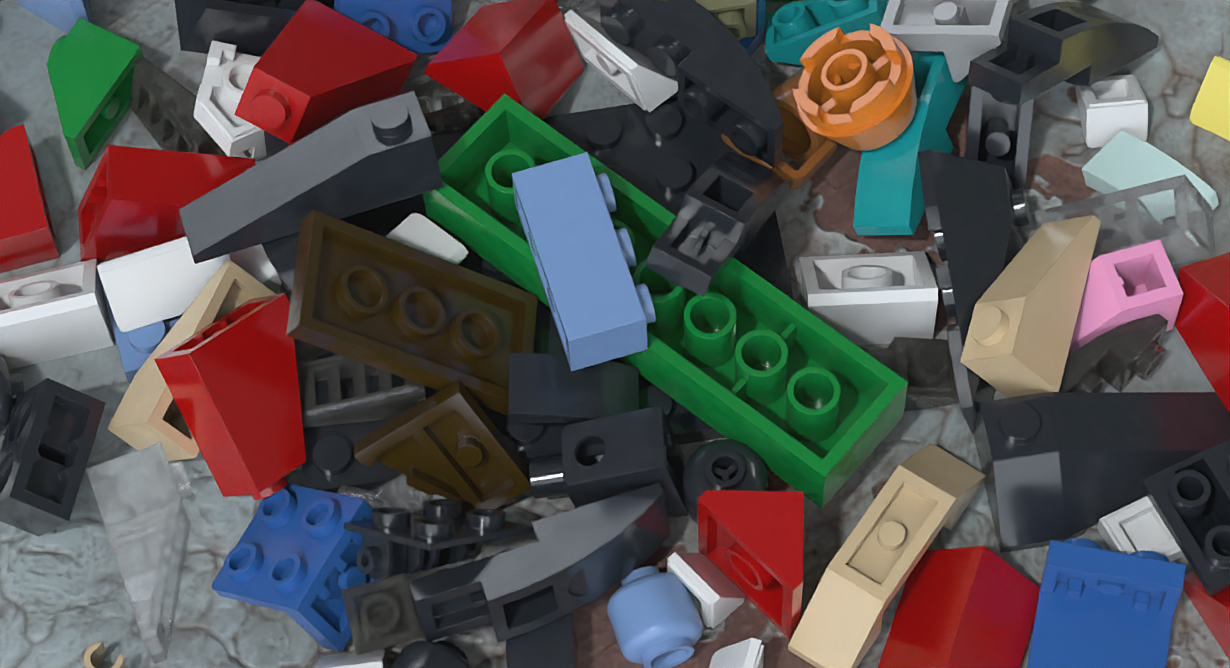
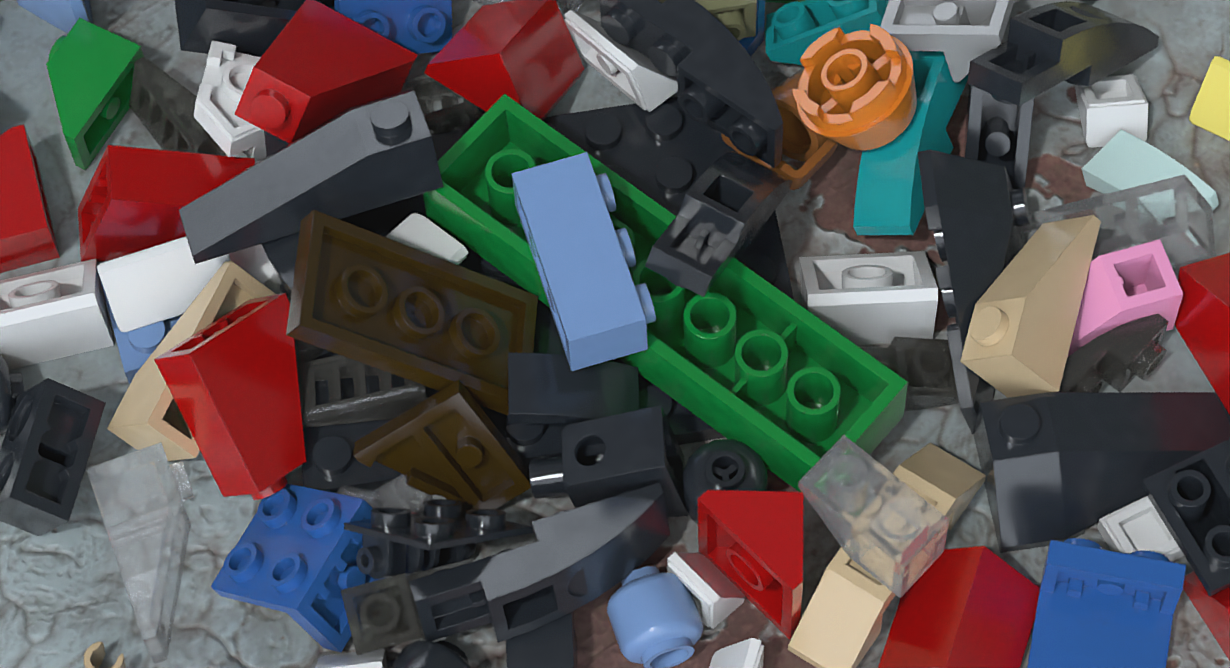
none -> clear slope [798,435,949,598]

